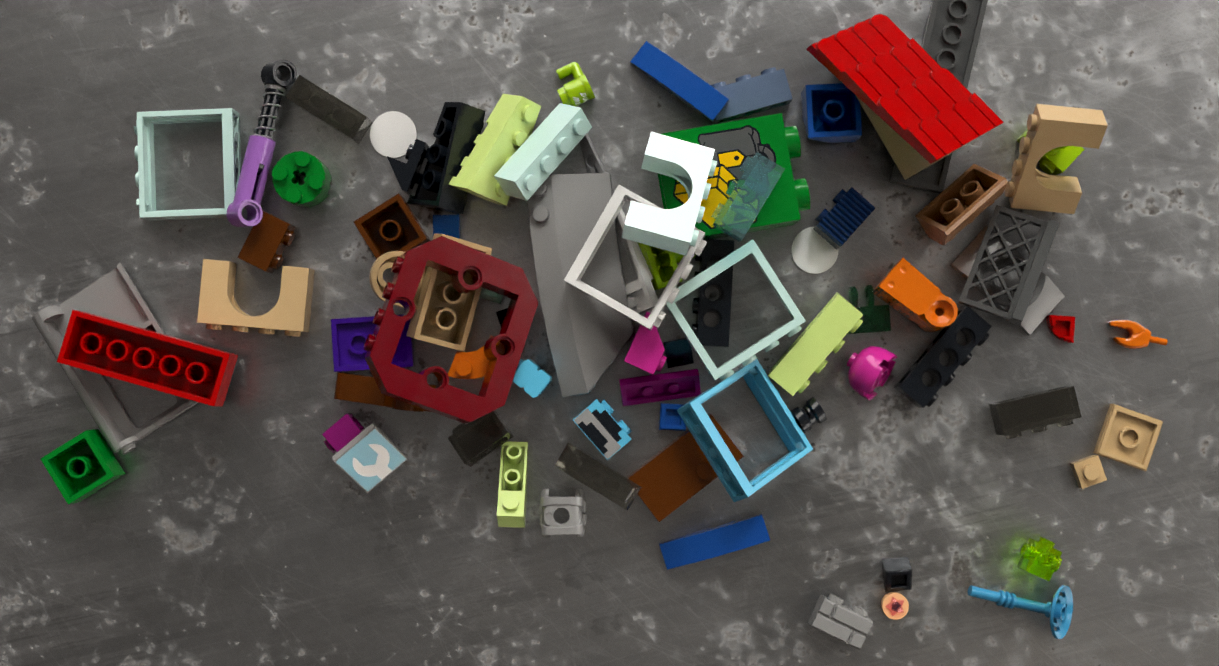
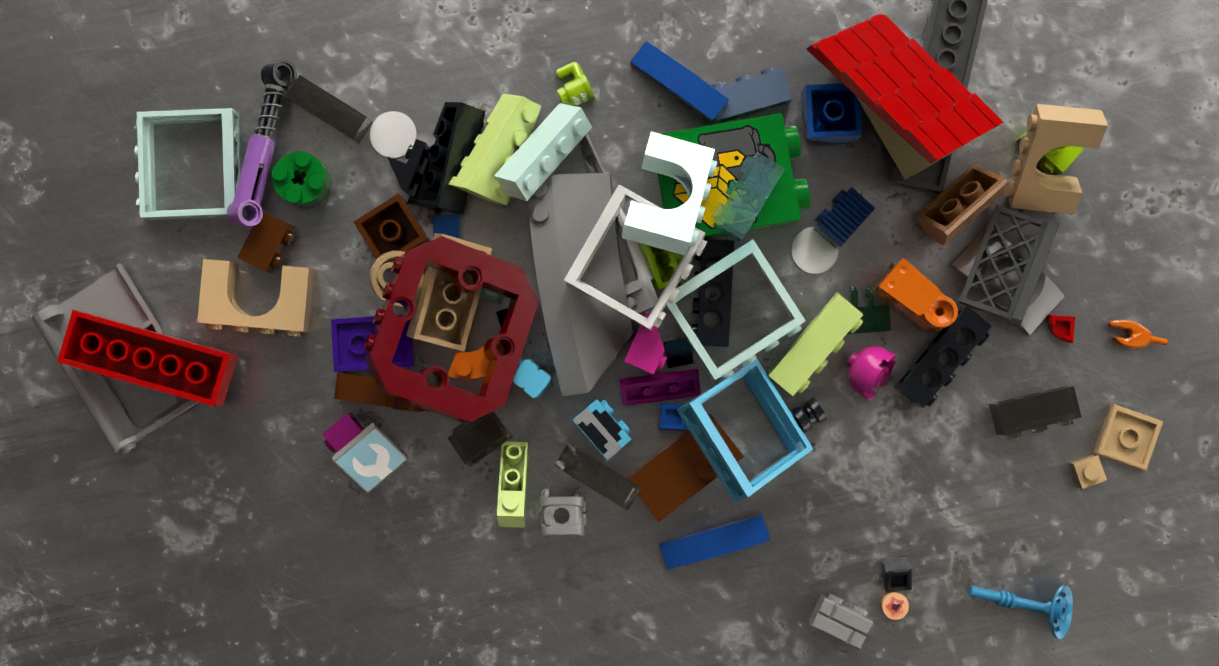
green brick [41,429,126,505] -> none
clear neon green brick [1017,537,1062,582] -> none

